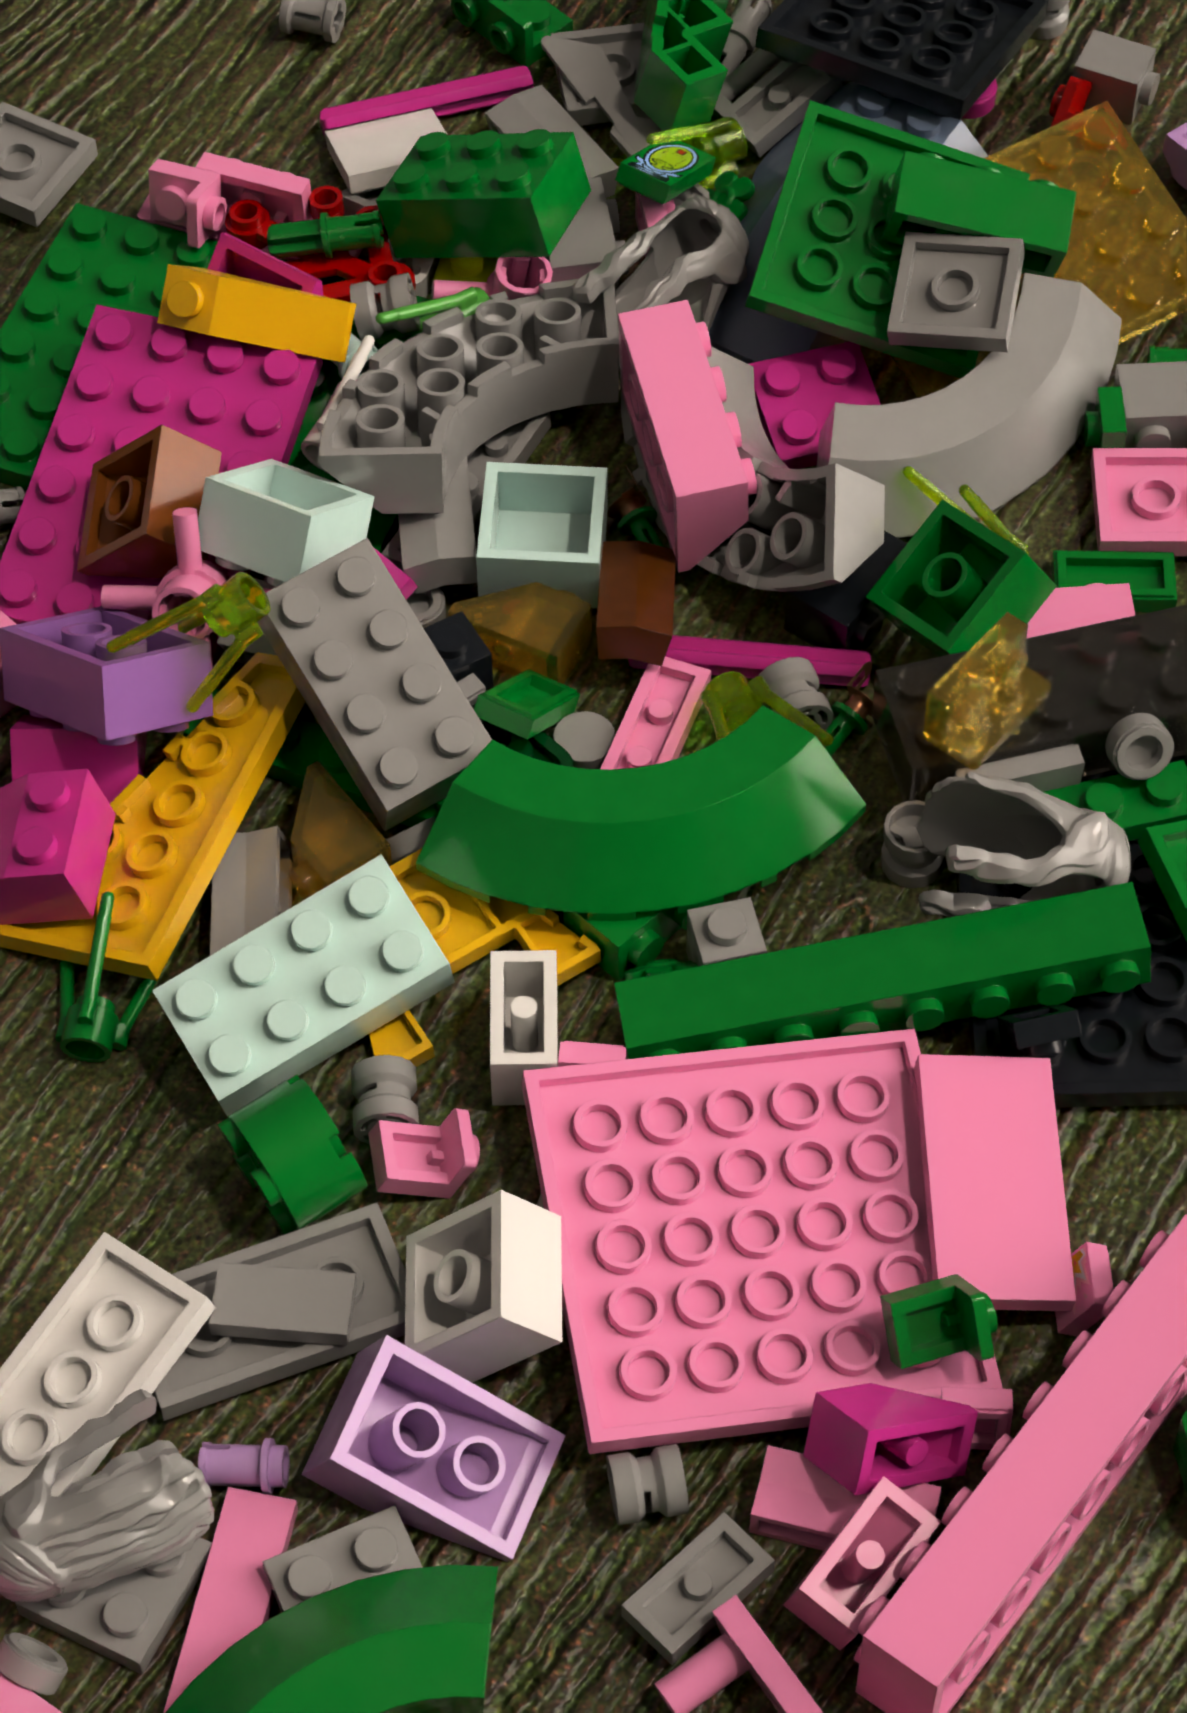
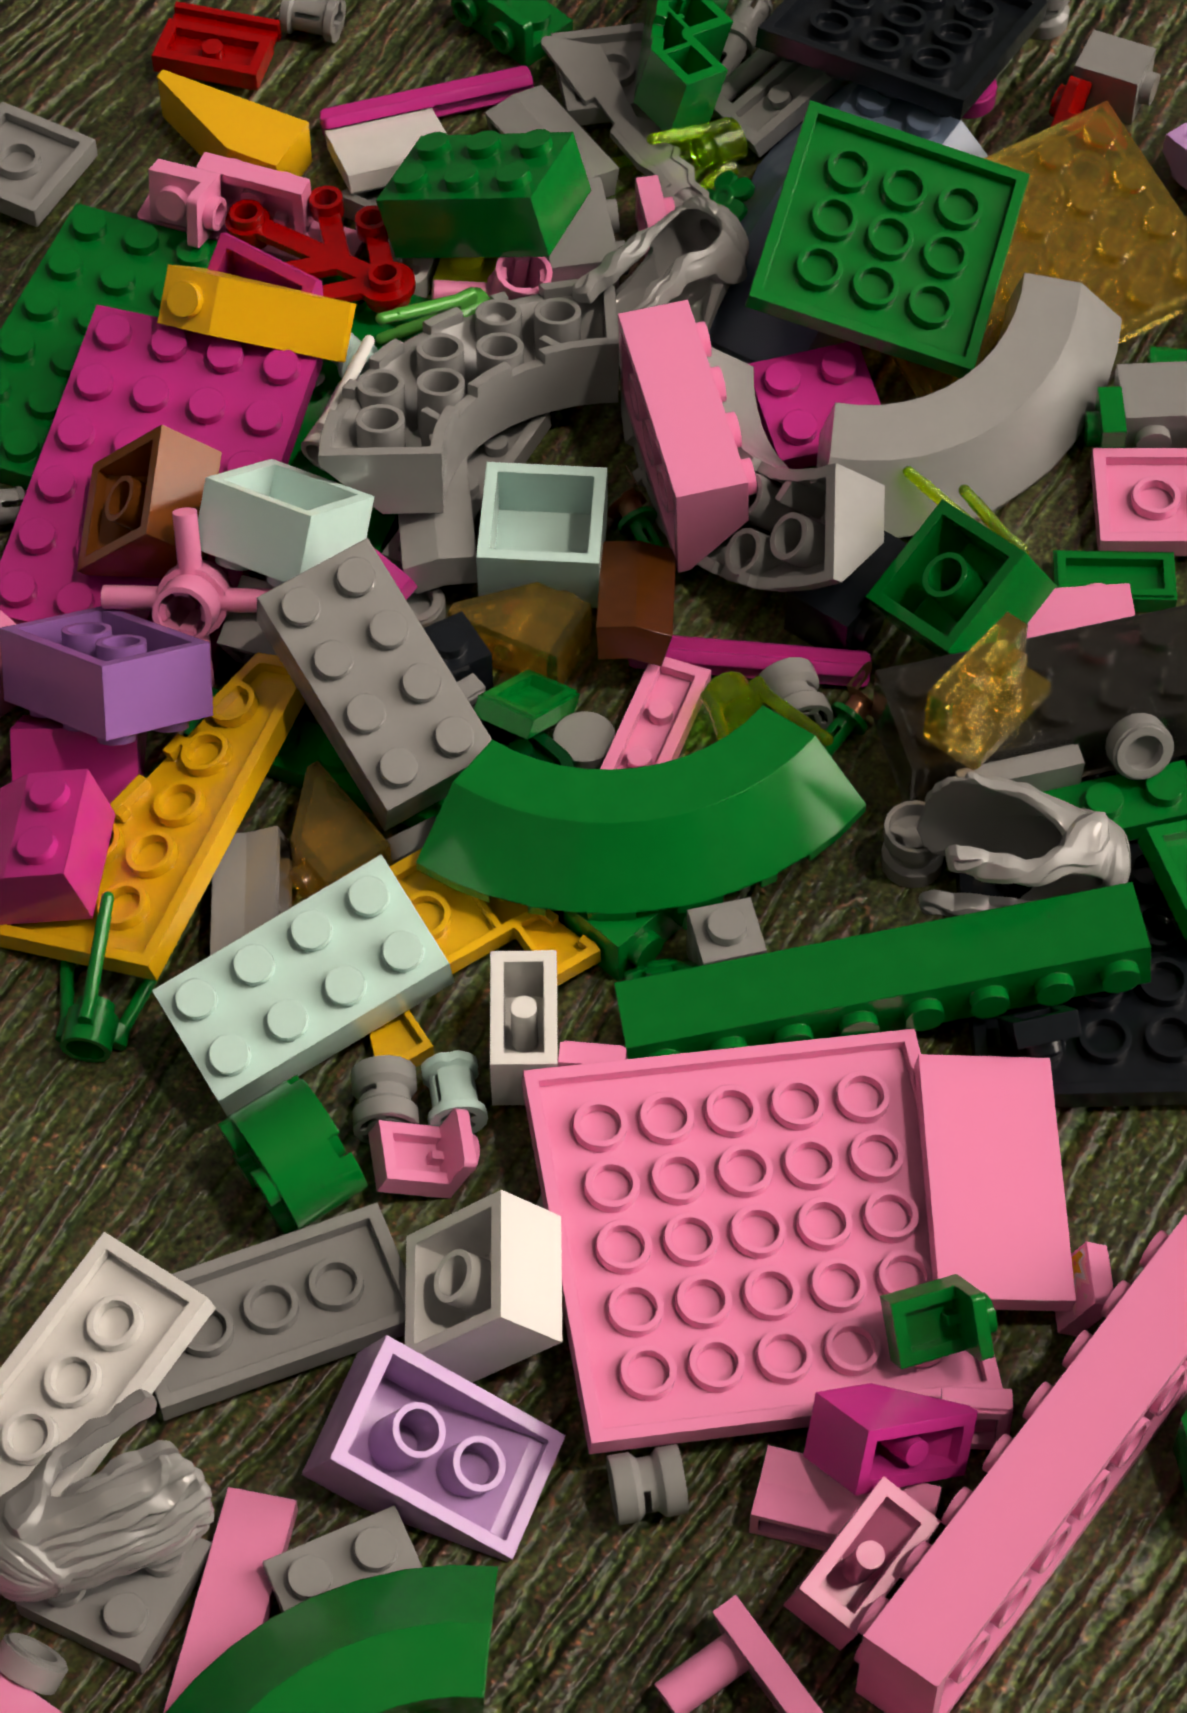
clear neon green plant [106,572,271,713] -> none
lavender pin [198,1438,290,1494] -> none
light grey tile [209,1262,357,1346] -> none
green axle [267,210,384,259] -> none
light grey wheel [350,273,420,341] -> none
tile [615,135,716,205] -> none
light grey plate [621,1512,775,1665] -> none
green brick [882,151,1077,278] -> none
light grey plate [887,232,1025,353] -> none
none -> red plate [151,1,282,91]
none -> yellow slope [157,69,312,177]
none -> light aqua bush [421,1050,488,1134]

